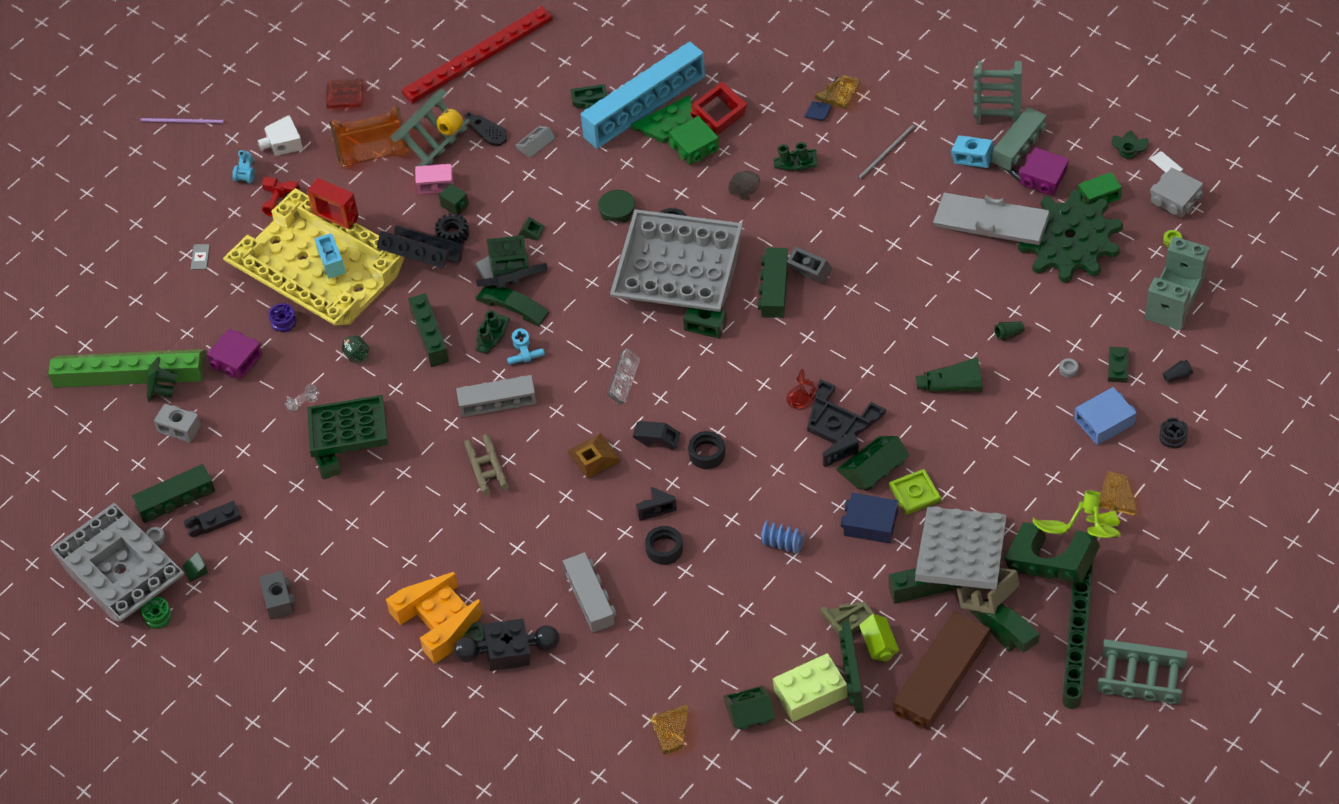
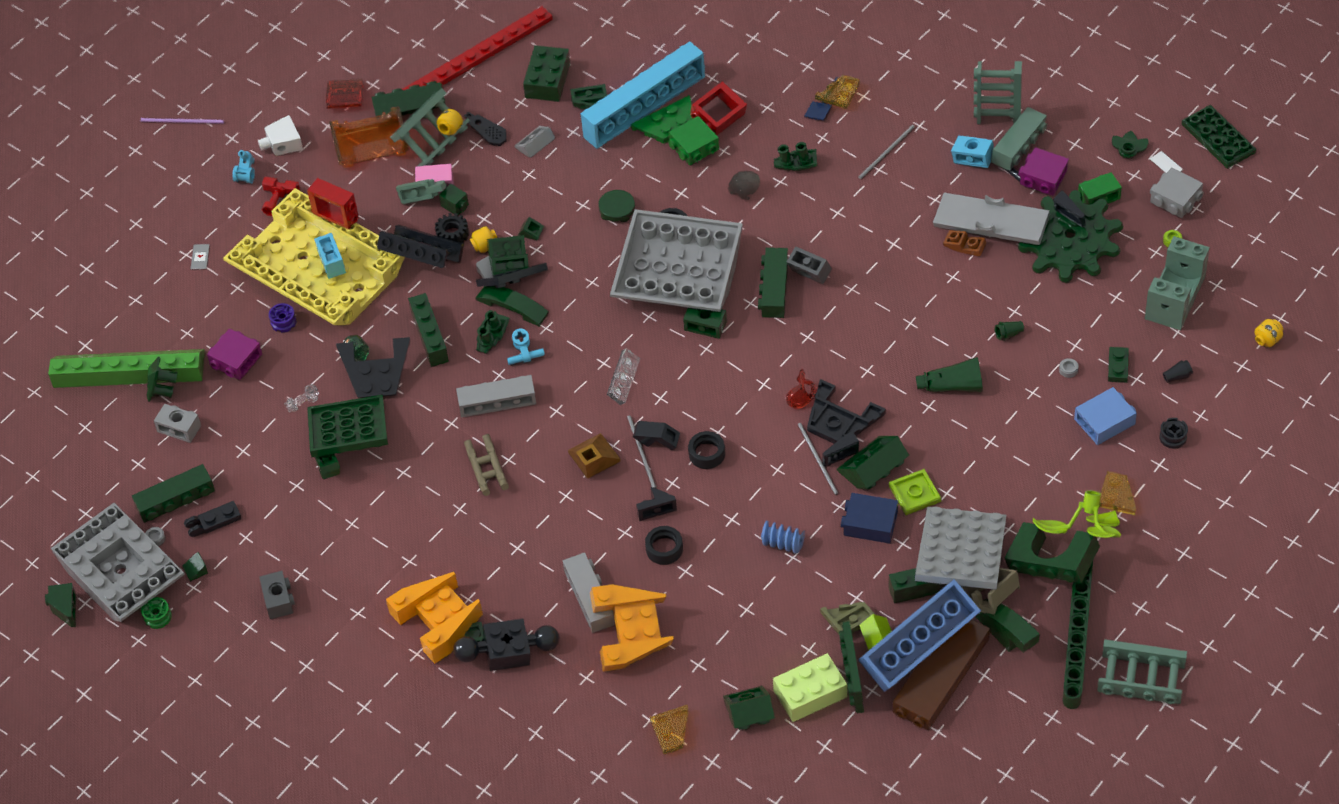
none -> dark green slope [45,583,76,627]
none -> black wing [336,337,411,399]
none -> dark green brick [372,81,446,121]
none -> sand green hinge [396,179,447,204]
none -> yellow head [470,226,498,253]
none -> dark green brick [523,45,570,102]
none -> light orange wedge [590,584,674,672]
none -> light grey piece [627,415,656,488]
none -> light grey piece [798,423,838,495]
none -> medium blue brick [858,579,981,692]
none -> dark orange slope [943,230,987,256]
none -> black slope [1053,191,1086,228]
none -> dark green tile [1181,105,1256,169]
none -> yellow head [1254,319,1283,347]

